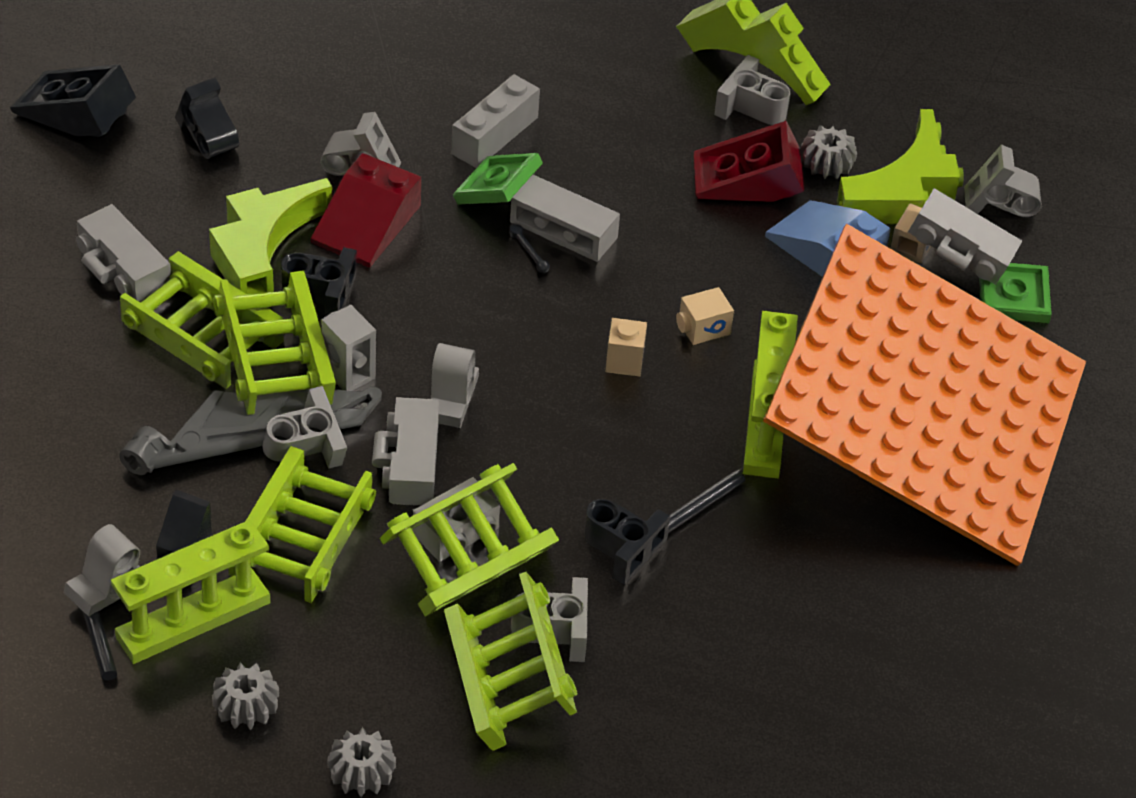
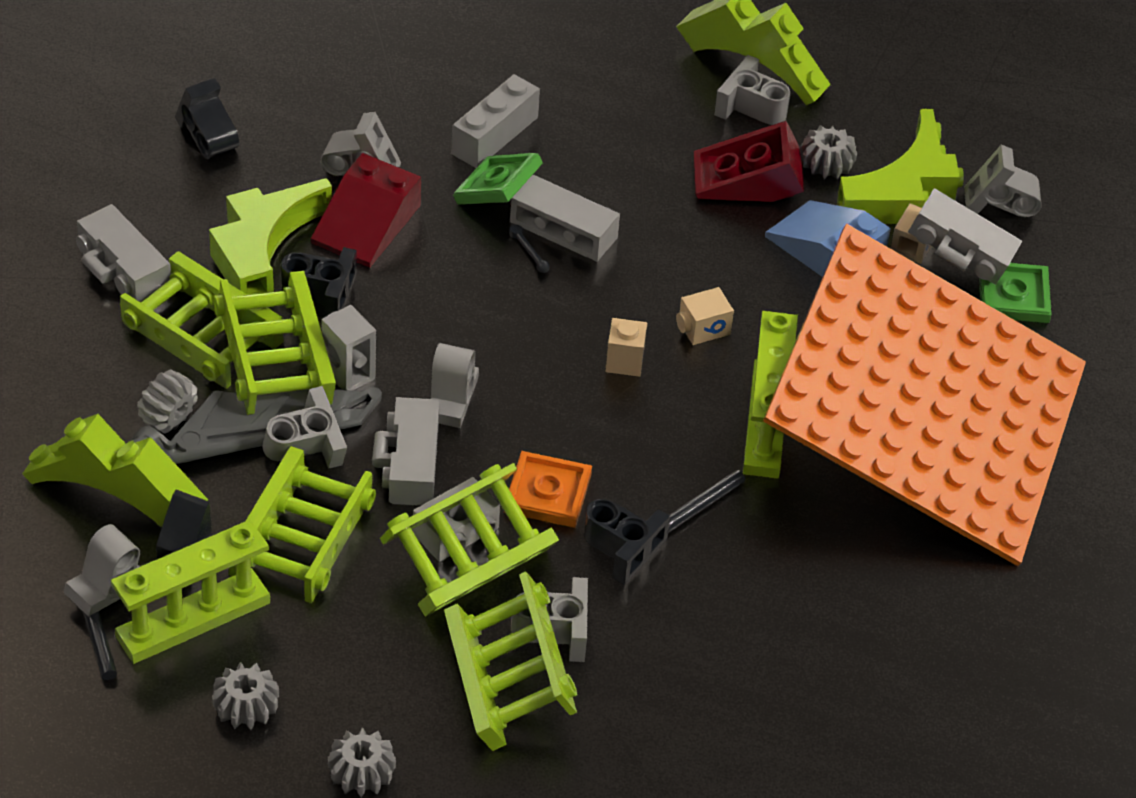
black slope [10,64,136,137] -> none
none -> lime arch [22,414,208,527]
none -> light grey gear [137,369,198,434]
none -> orange tile [504,451,592,528]

